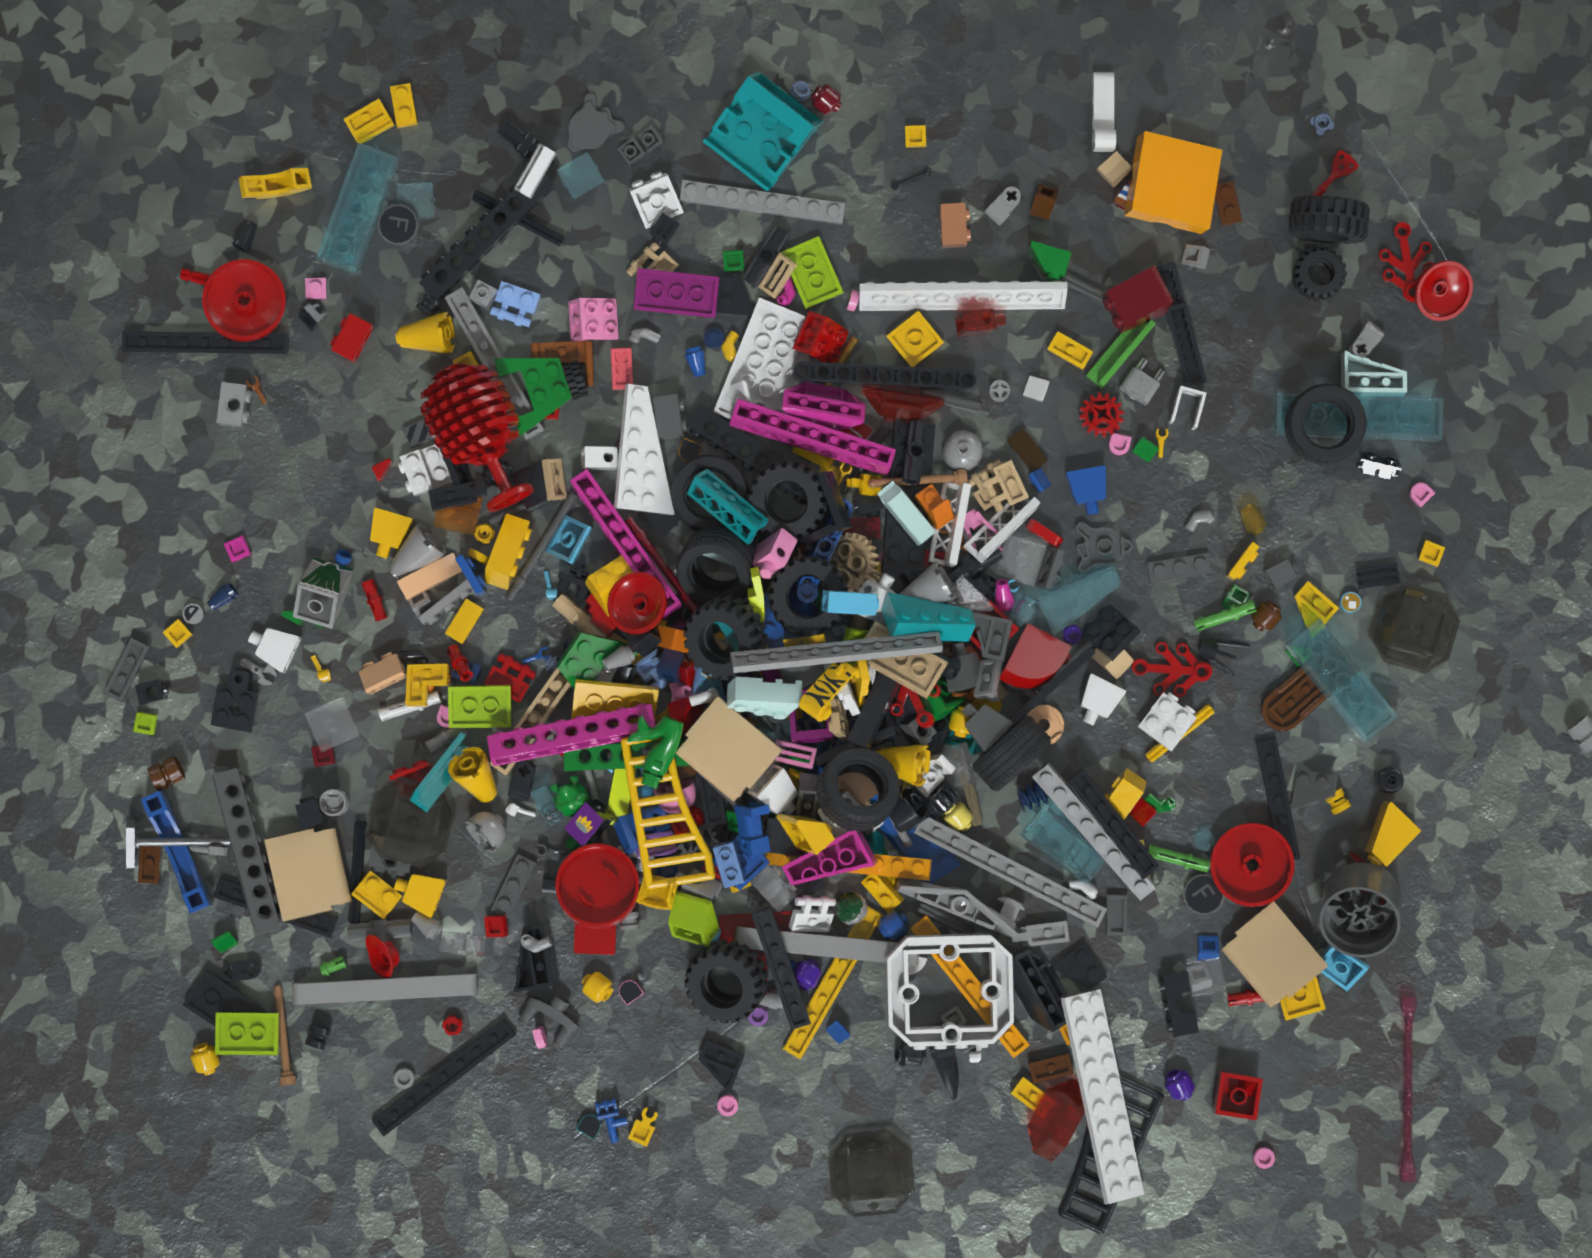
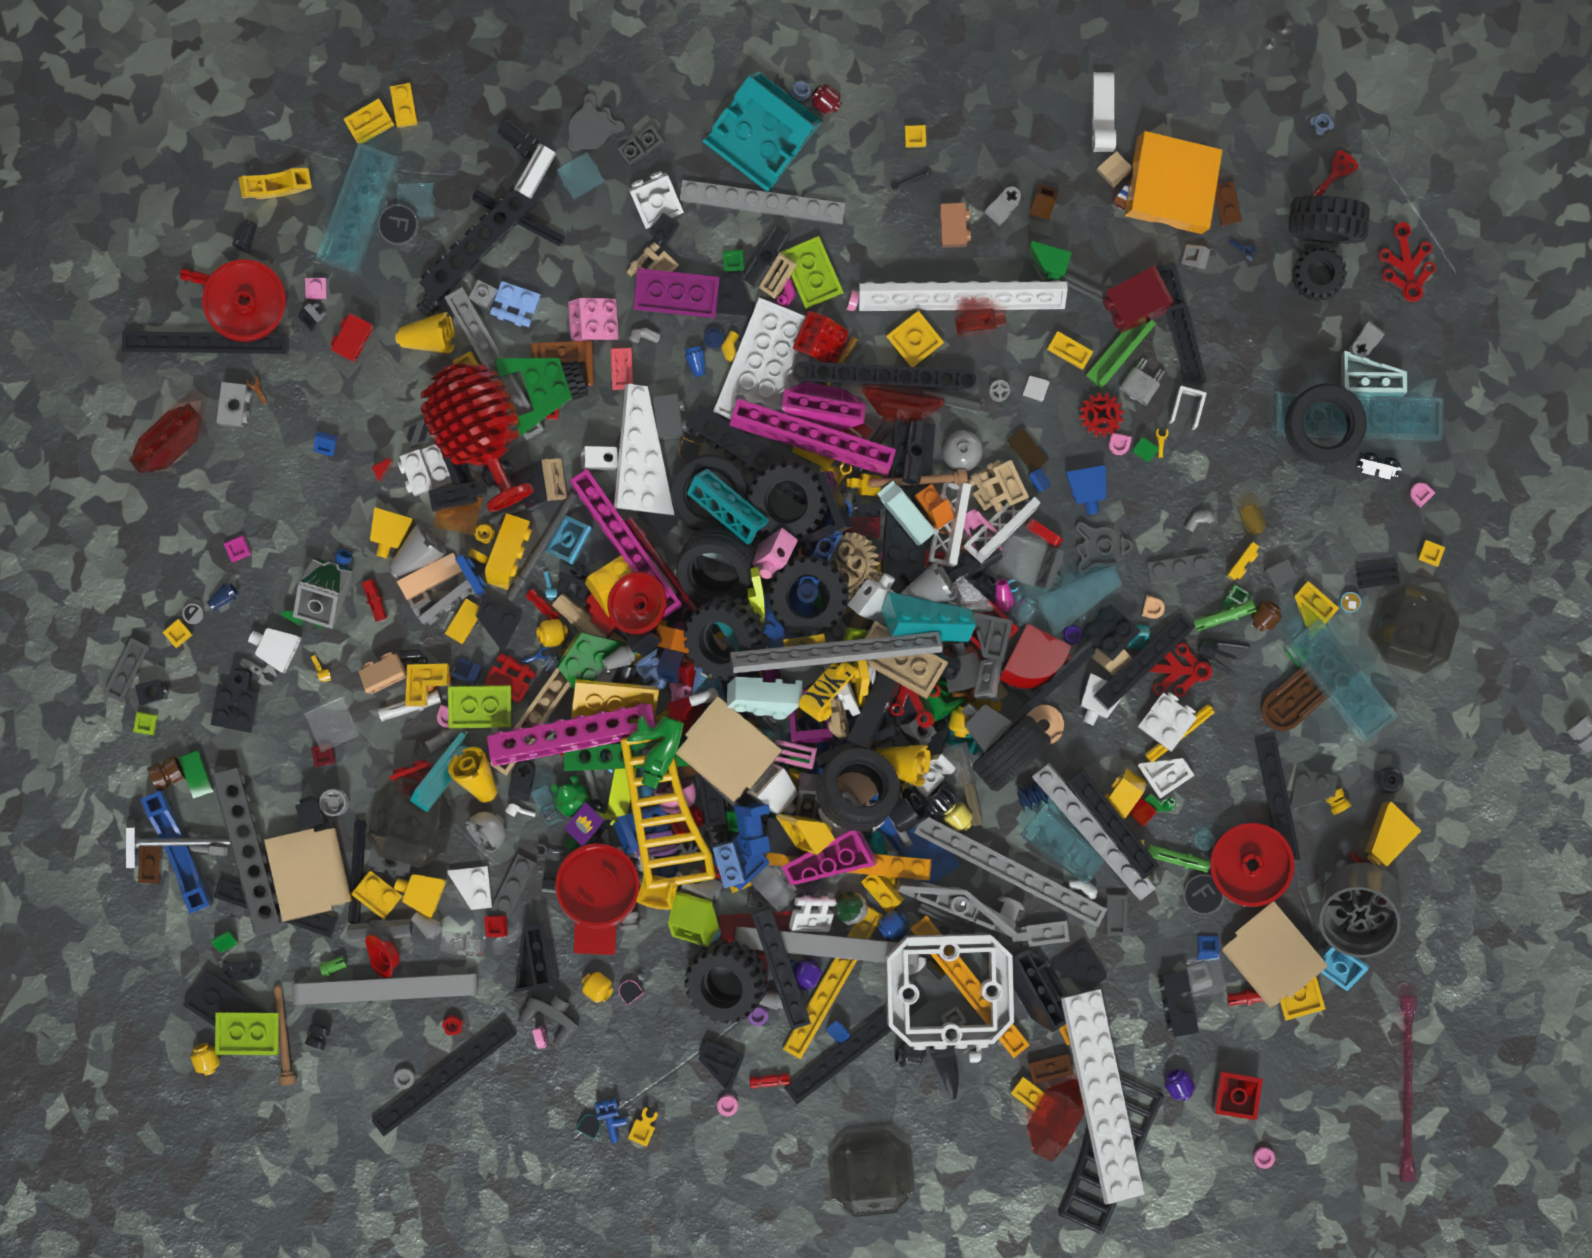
red pin [447,645,473,681] -> none
light grey arm [520,934,552,953] -> none
white slope [730,380,751,405] -> none
medium azure brick [821,590,879,616] -> none
red dish [1415,260,1473,321] -> none
none -> clear red wedge [129,403,201,473]
none -> green slope [178,750,213,798]
none -> blue plate [313,431,337,457]
none -> white wing [448,866,492,910]
none -> black wing [475,597,522,651]
none -> red axle [525,589,560,620]
none -> yellow head [536,619,568,647]
none -> red axle [749,1073,790,1089]
none -> black tile [784,988,928,1104]
none -> black slope [925,957,946,980]
none -> black tile [1093,613,1195,711]
none -> teal slope [1126,624,1150,650]
none -> white wing [1137,758,1194,798]
none -> light nougat tile [1141,596,1165,619]
none -> dark blue hand [1229,239,1258,261]

